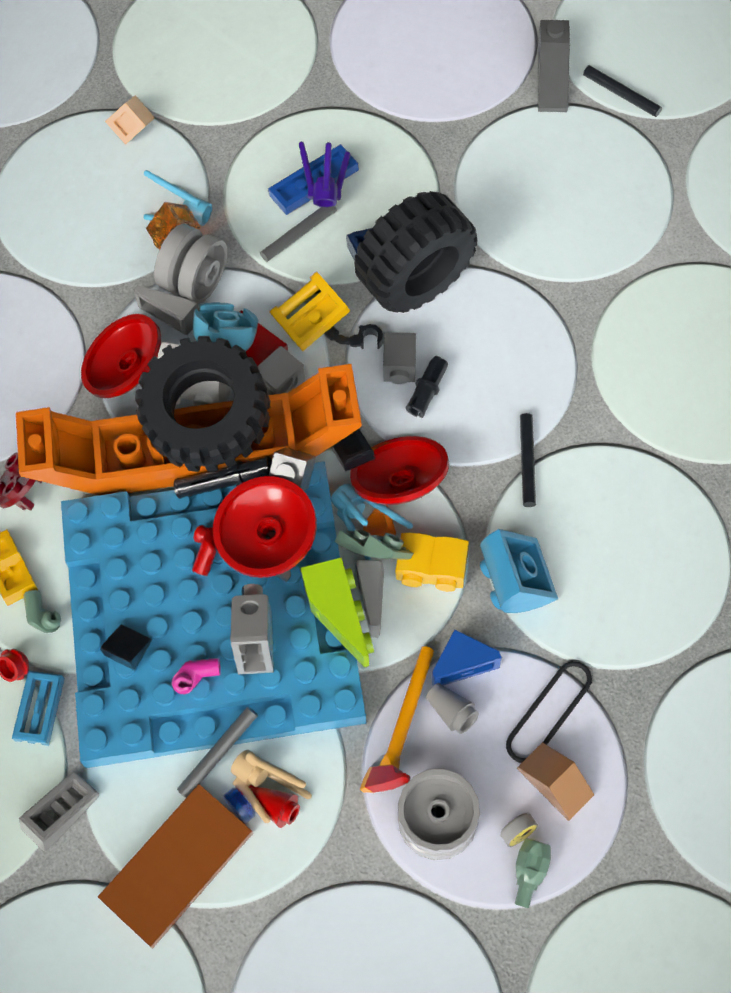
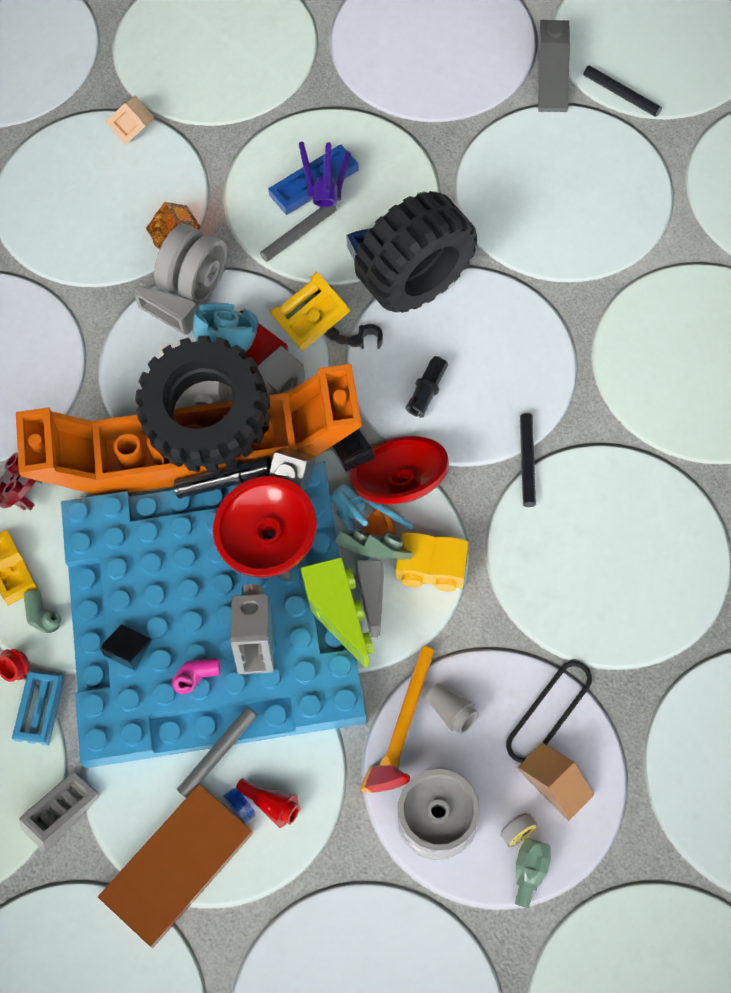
red dish [81,314,162,398] -> none
medium azure plant [143,170,212,228] -> none
red arm [192,525,217,576] -> none
tan plant [231,750,312,823] -> none
dark grey brick [383,333,416,384] -> none
blue slope [432,629,502,686] -> none
dark azure brick [480,529,558,613] -> none

